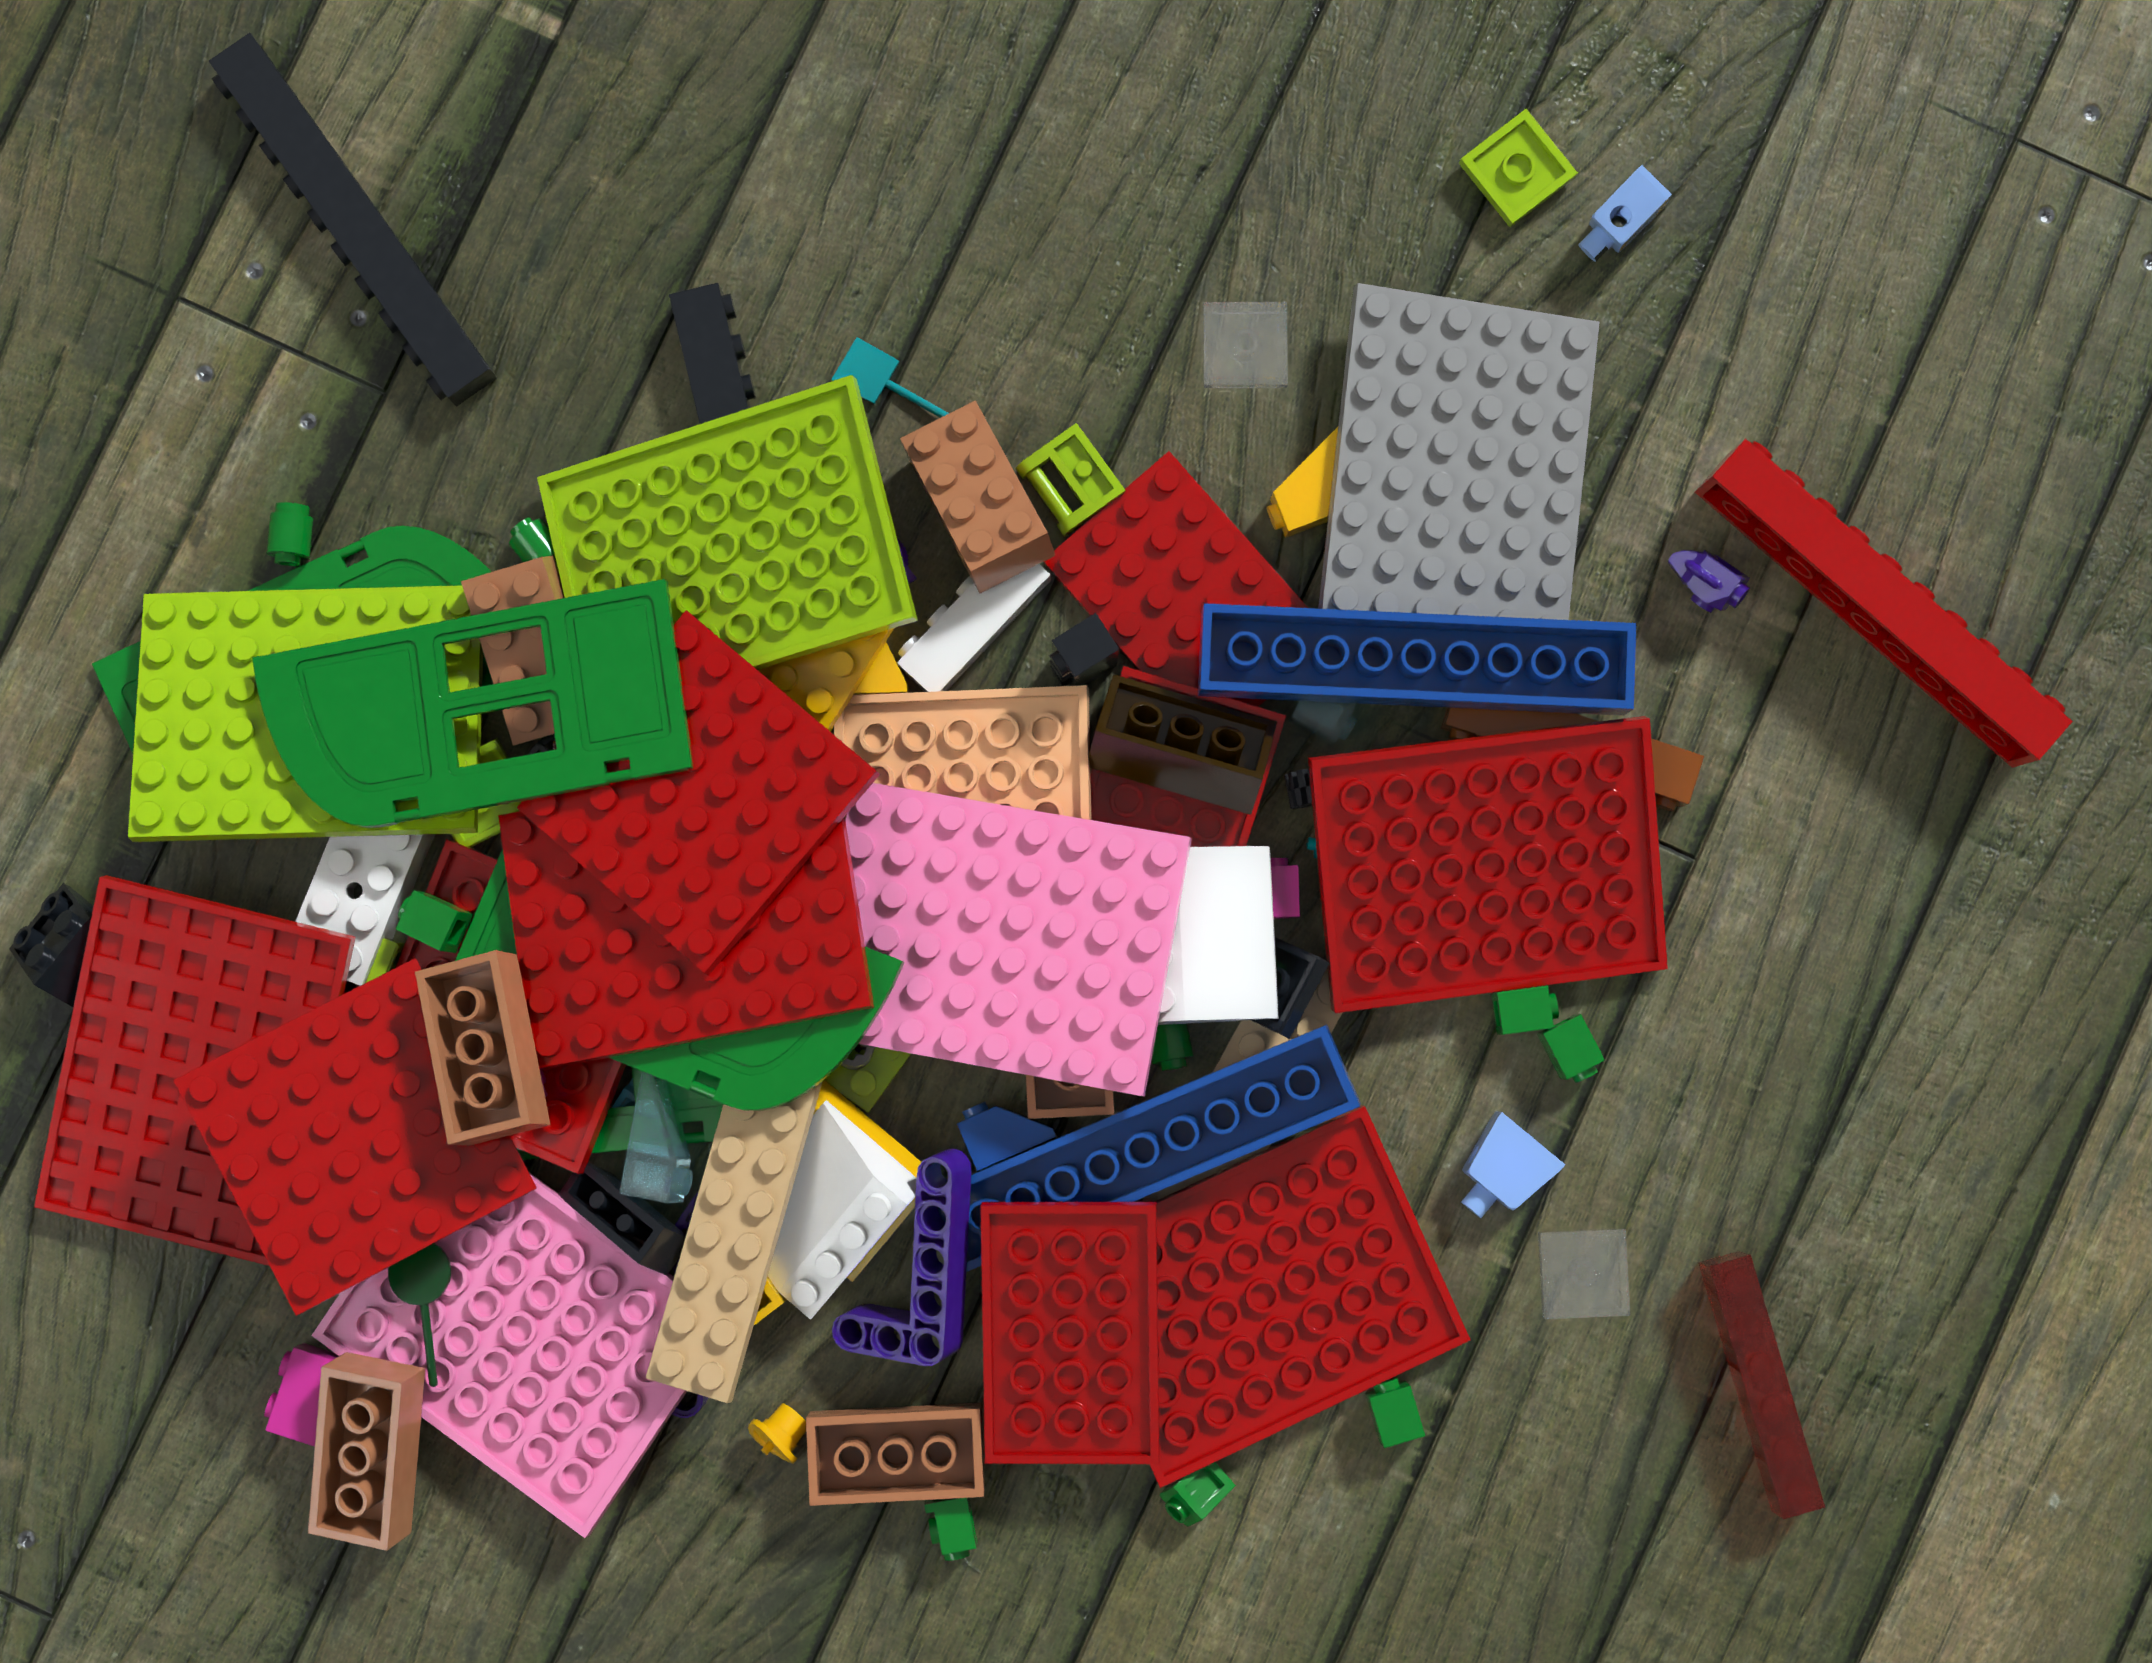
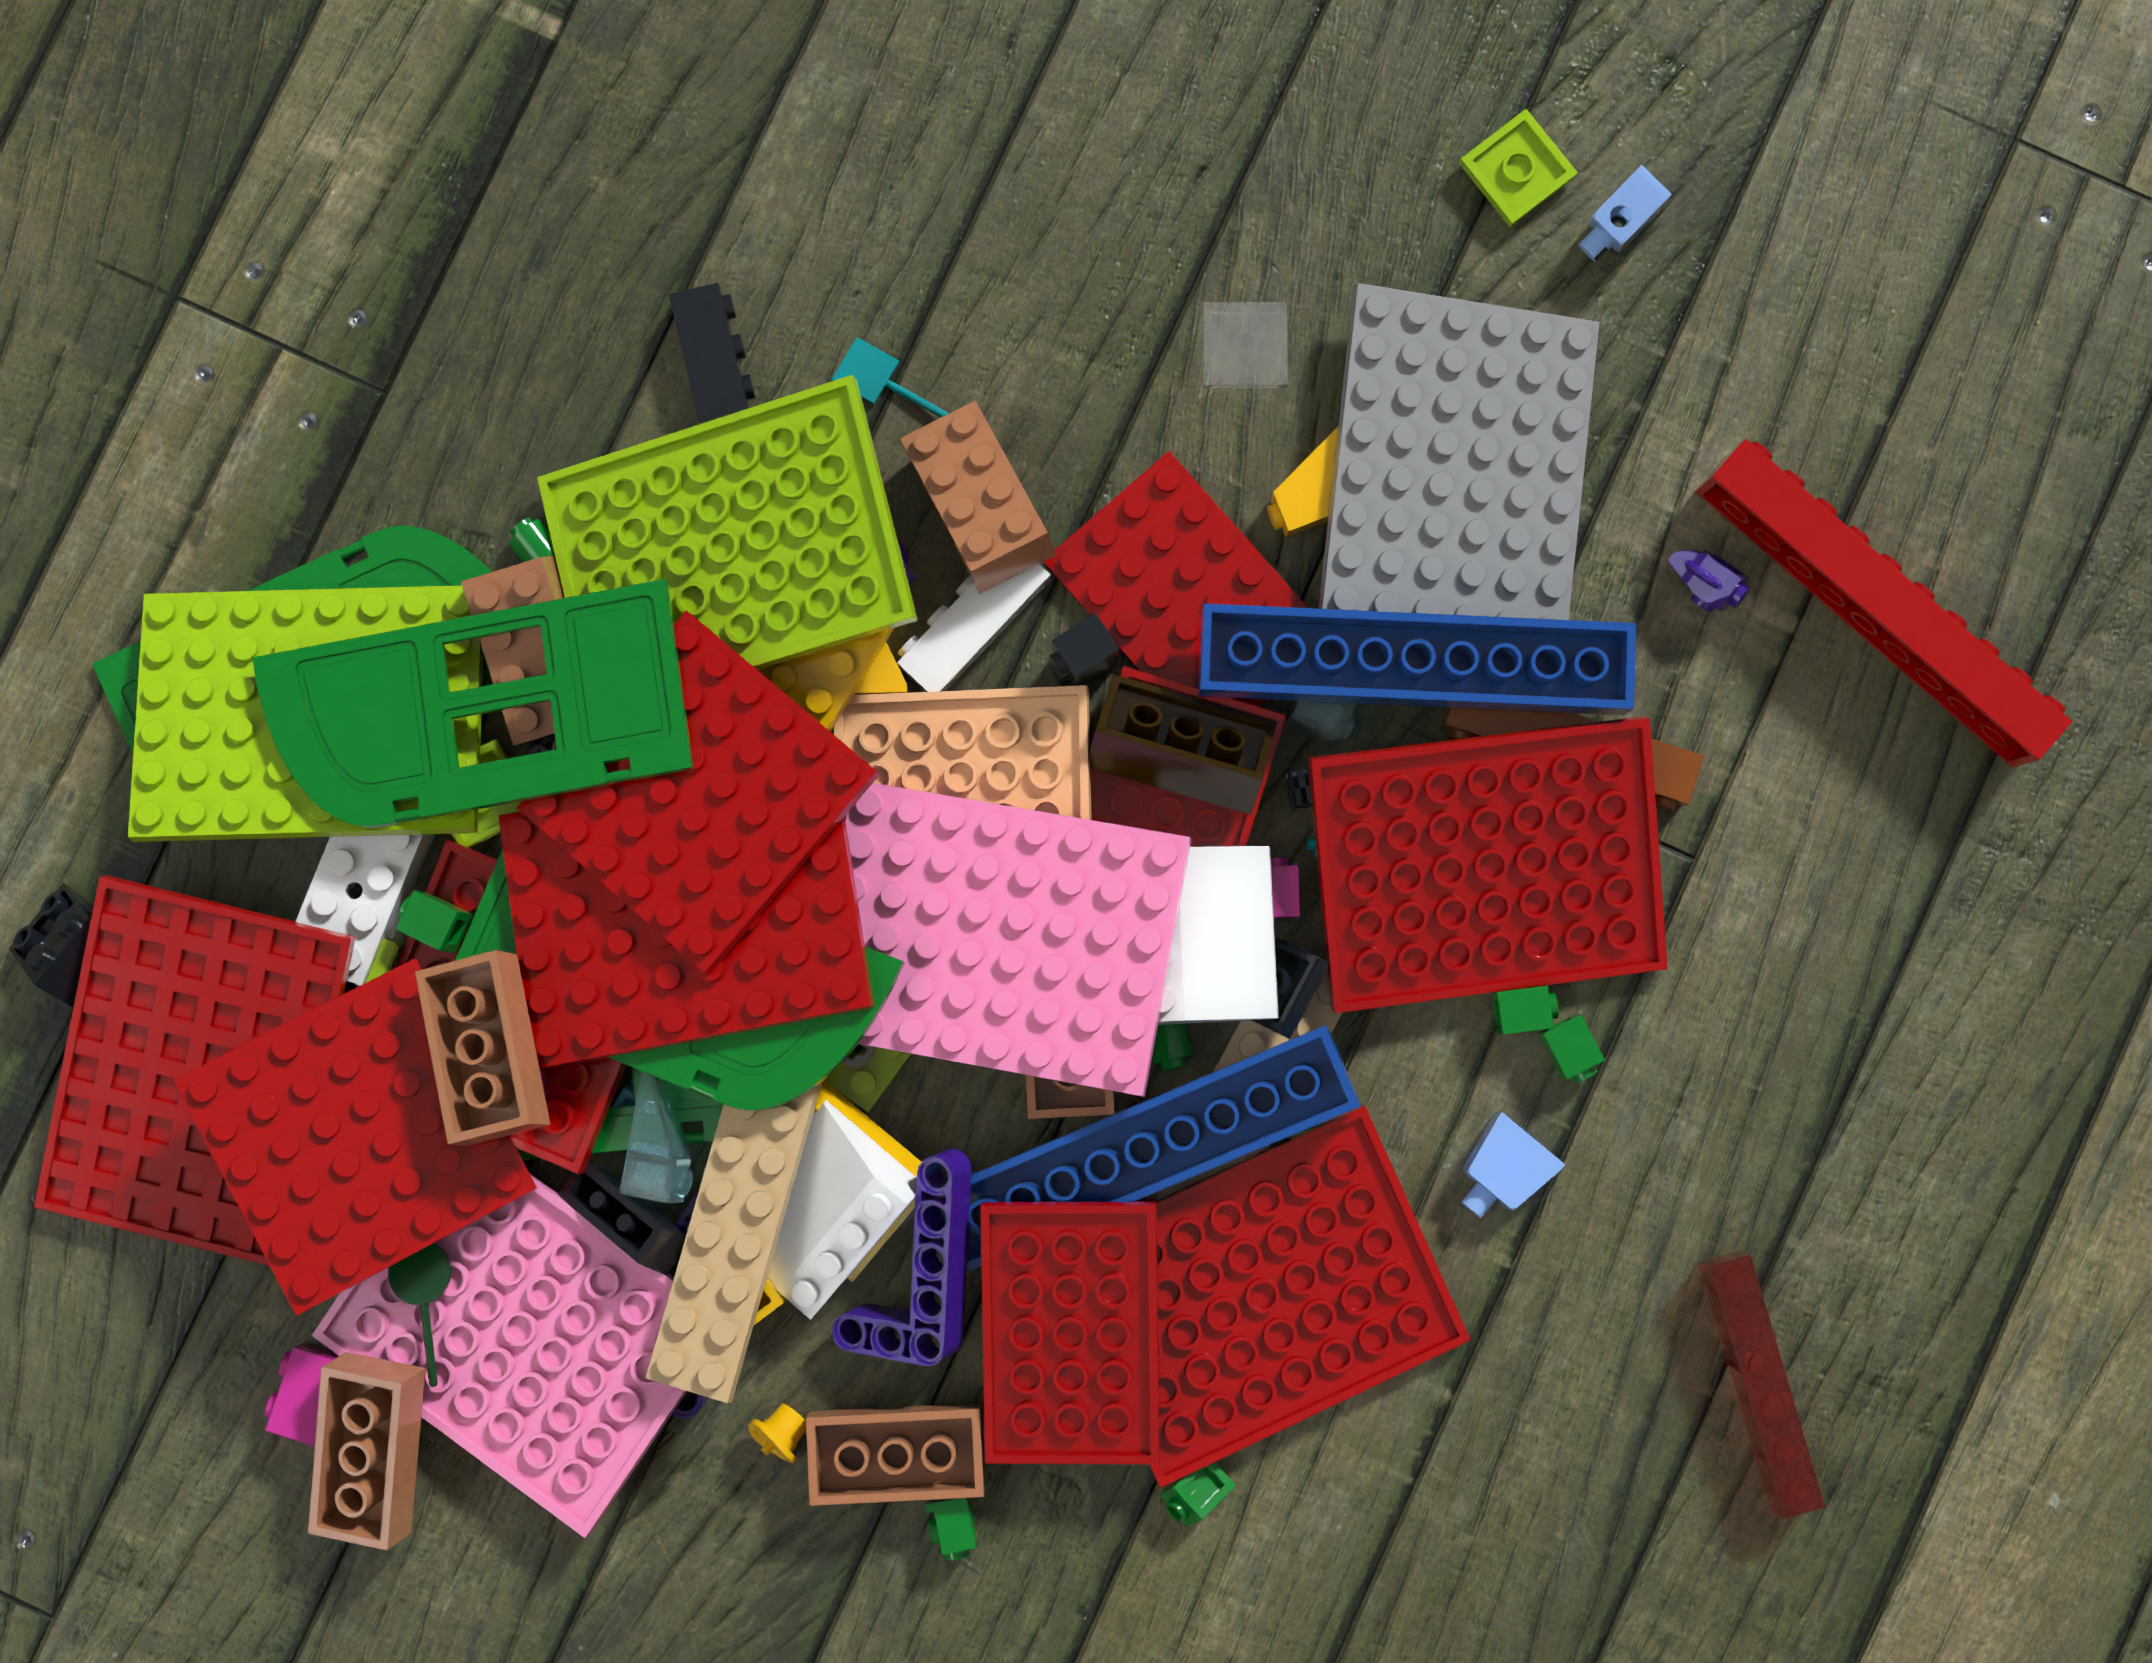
black brick [209,33,497,407] -> none
green brick [266,502,313,566] -> none
blue slope [957,1102,1056,1171] -> none
lime plate [1015,423,1126,536] -> none
green brick [1365,1377,1425,1448] -> none
clear plate [1538,1229,1630,1319] -> none

